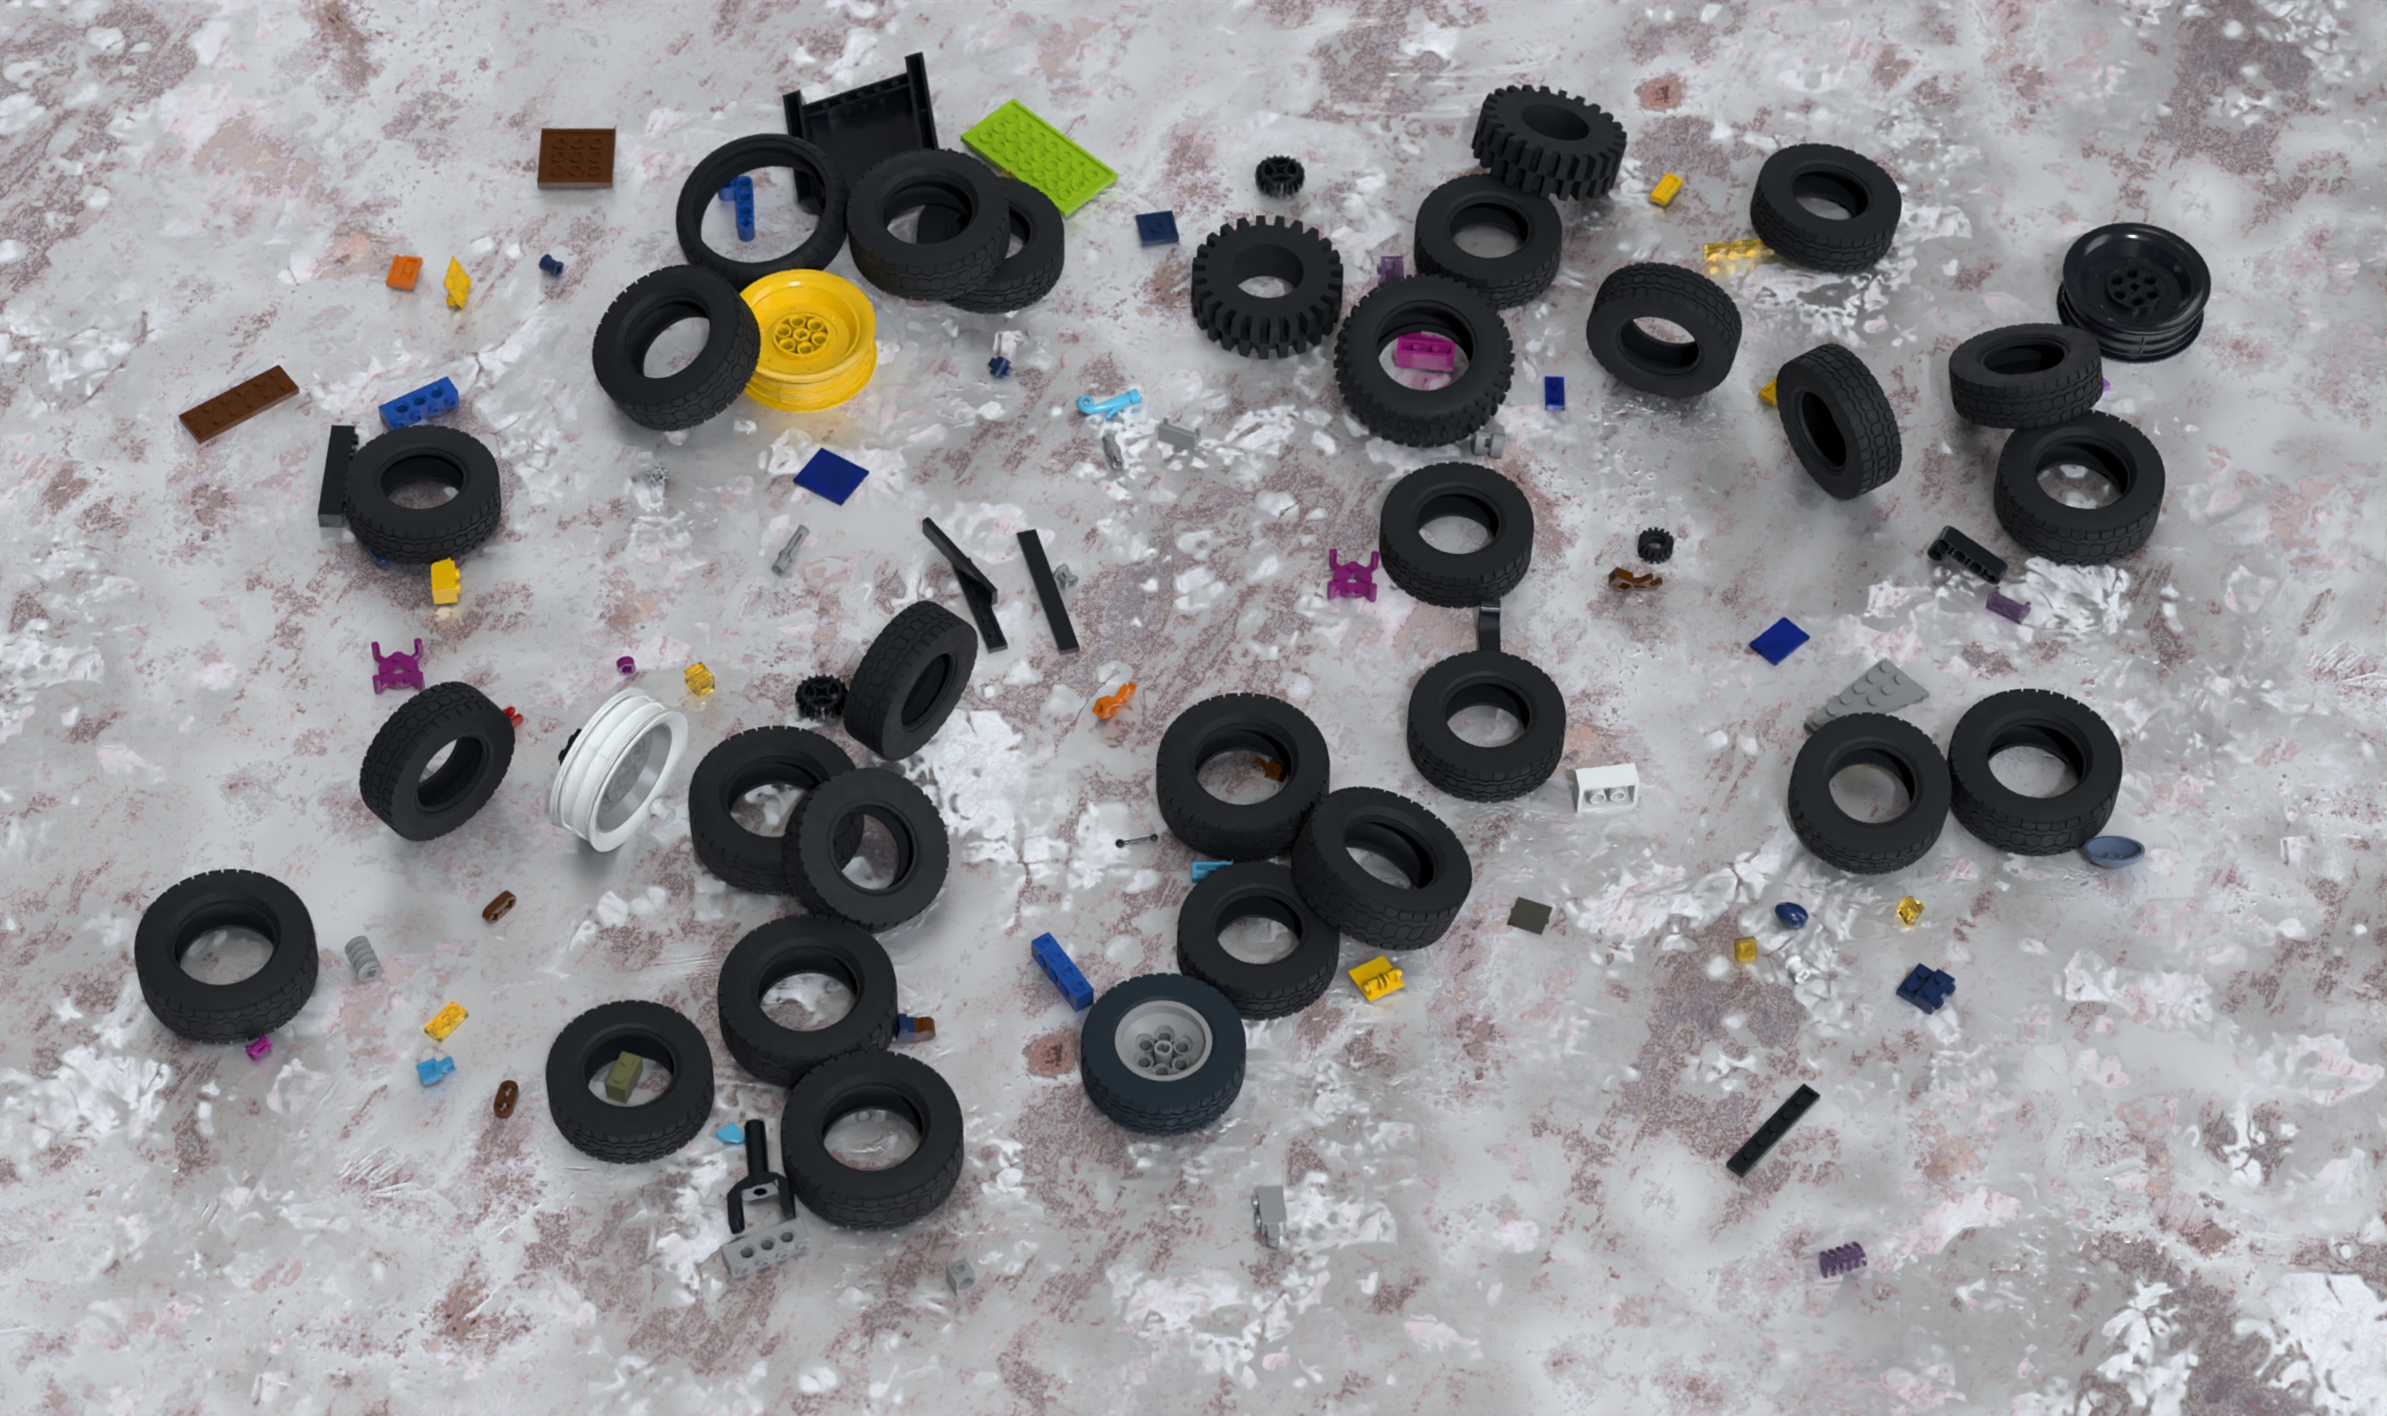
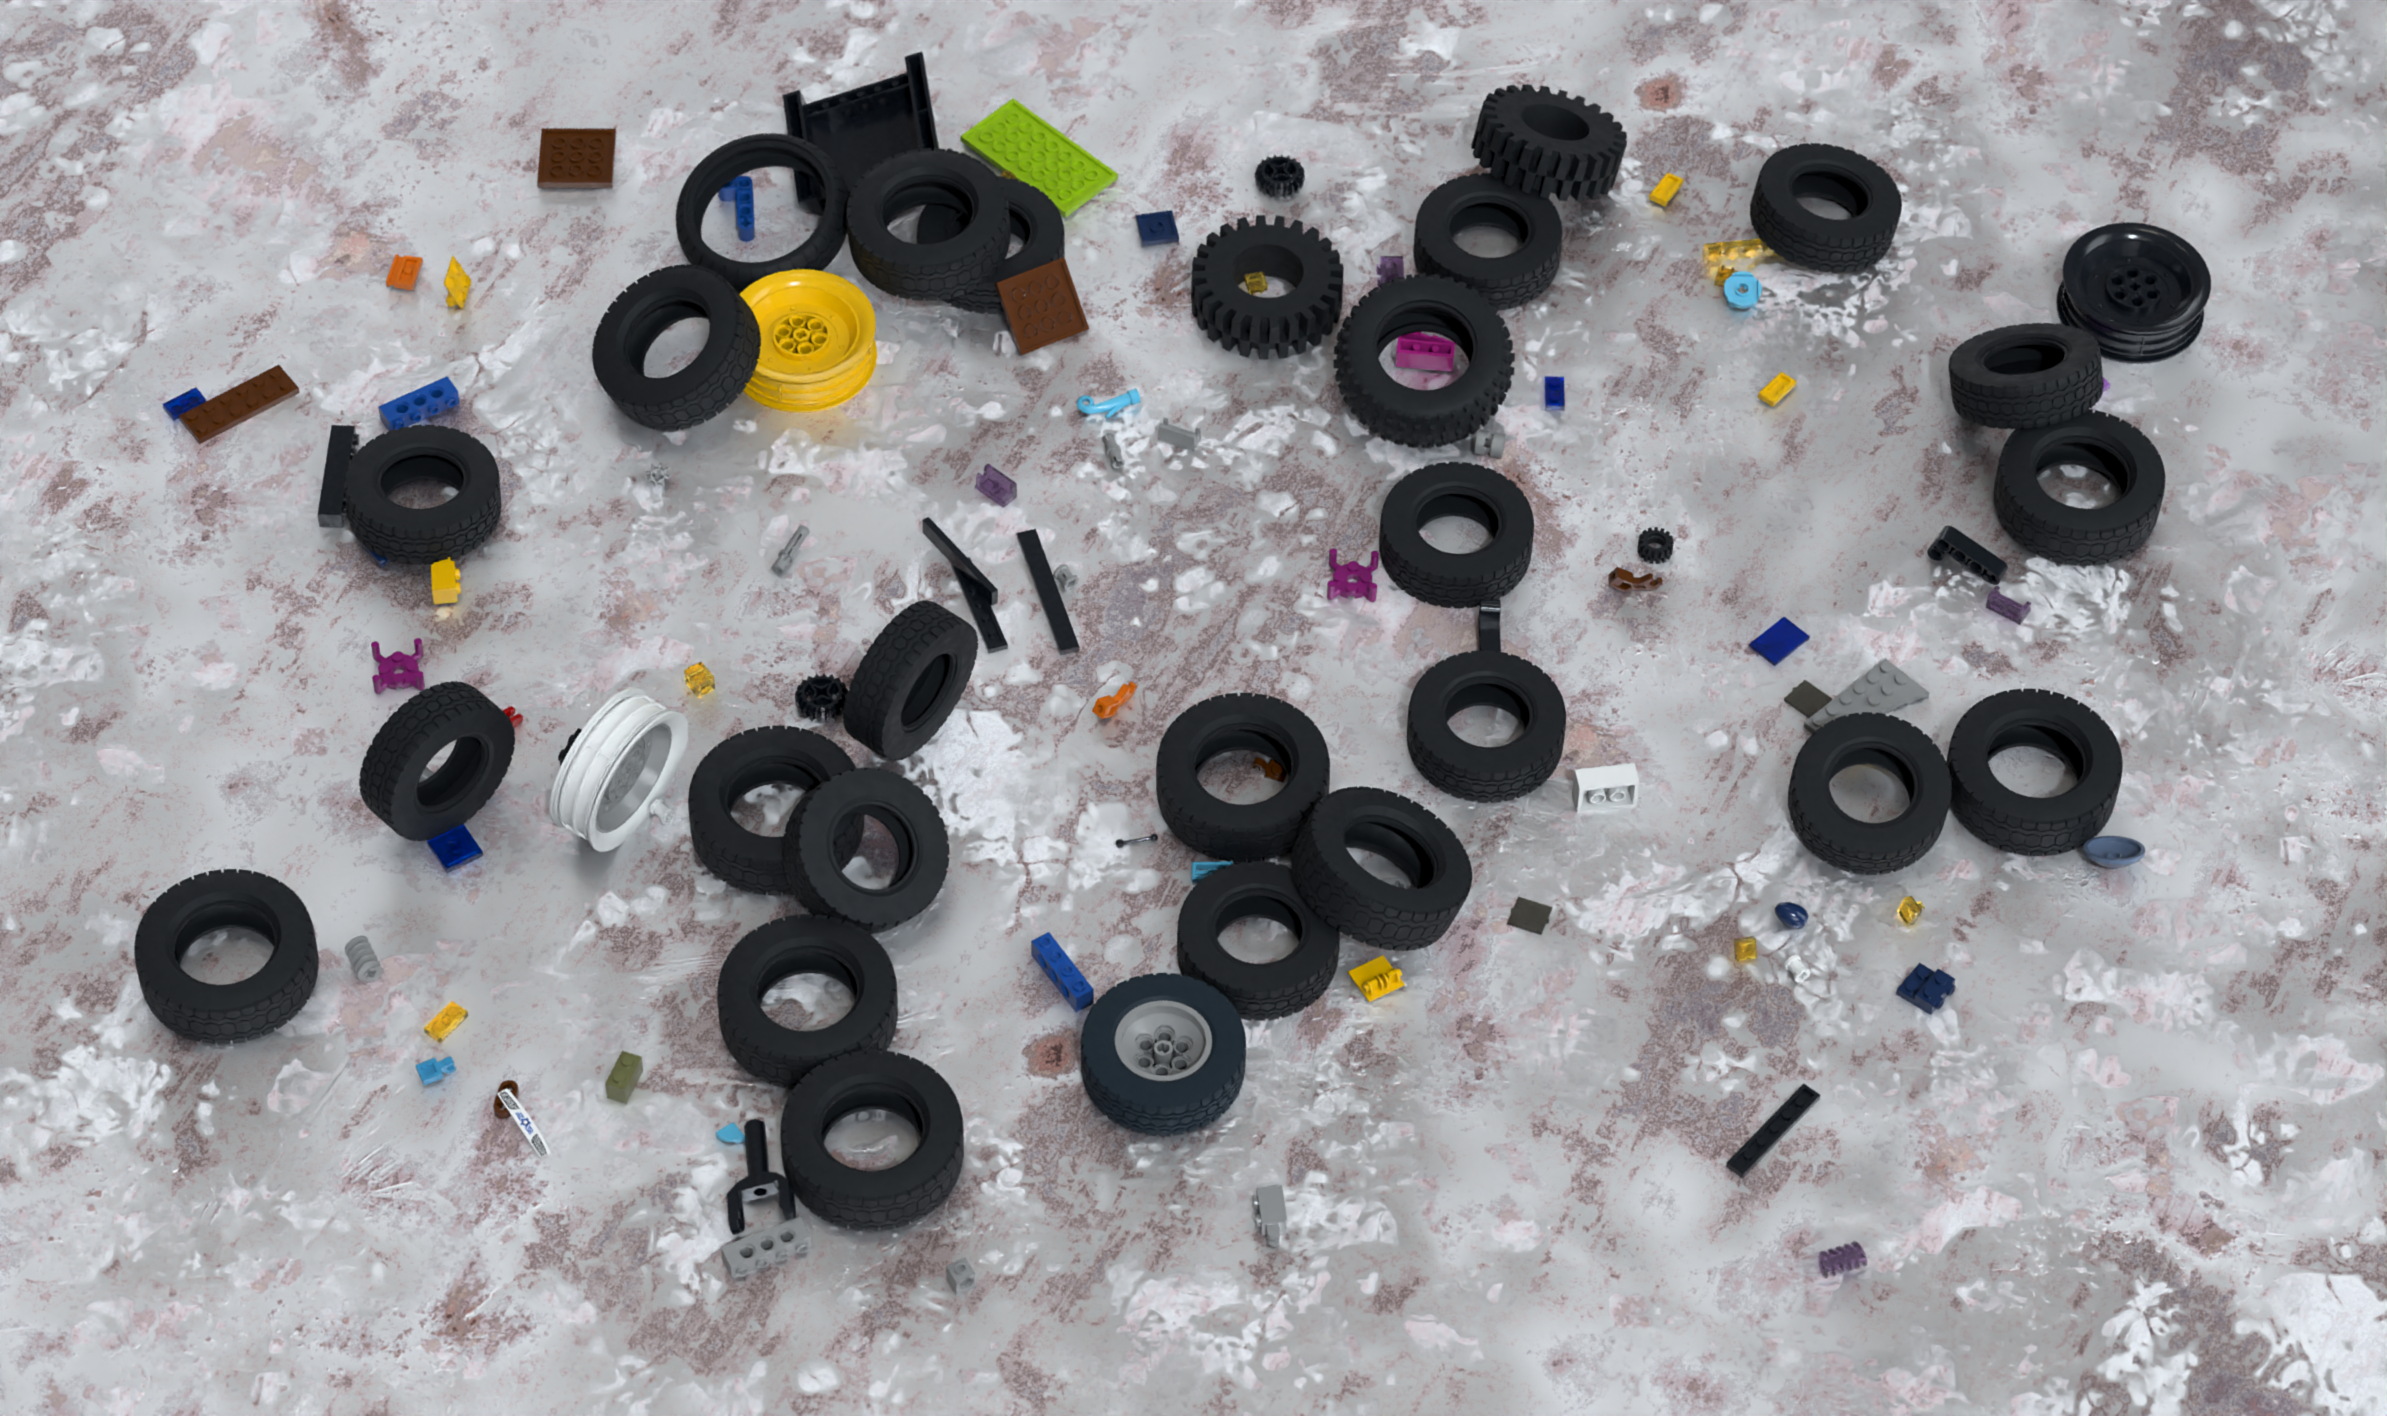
magenta bush [245,1035,273,1062] -> none
reddish brown beam [482,890,517,924] -> none
dark blue bush [539,254,564,277] -> none
black tyre [546,1000,714,1164] -> none
magenta bush [616,656,636,675] -> none
clear blue piece [793,447,869,506] -> none
leg [895,1013,936,1041] -> none
dark blue gear [988,355,1013,379] -> none
black tyre [1586,262,1742,397] -> none
black tyre [1775,343,1902,500] -> none
none -> clear blue plate [163,387,206,421]
none -> clear blue plate [427,824,483,873]
none -> white sticker [497,1088,551,1158]
none -> clear purple hinge [975,464,1017,508]
none -> reddish brown plate [994,257,1089,355]
none -> clear yellow tile [1244,272,1268,295]
none -> clear yellow tile [1714,265,1738,287]
none -> medium azure plate [1723,271,1762,309]
none -> clear smoke piece [1784,680,1832,718]

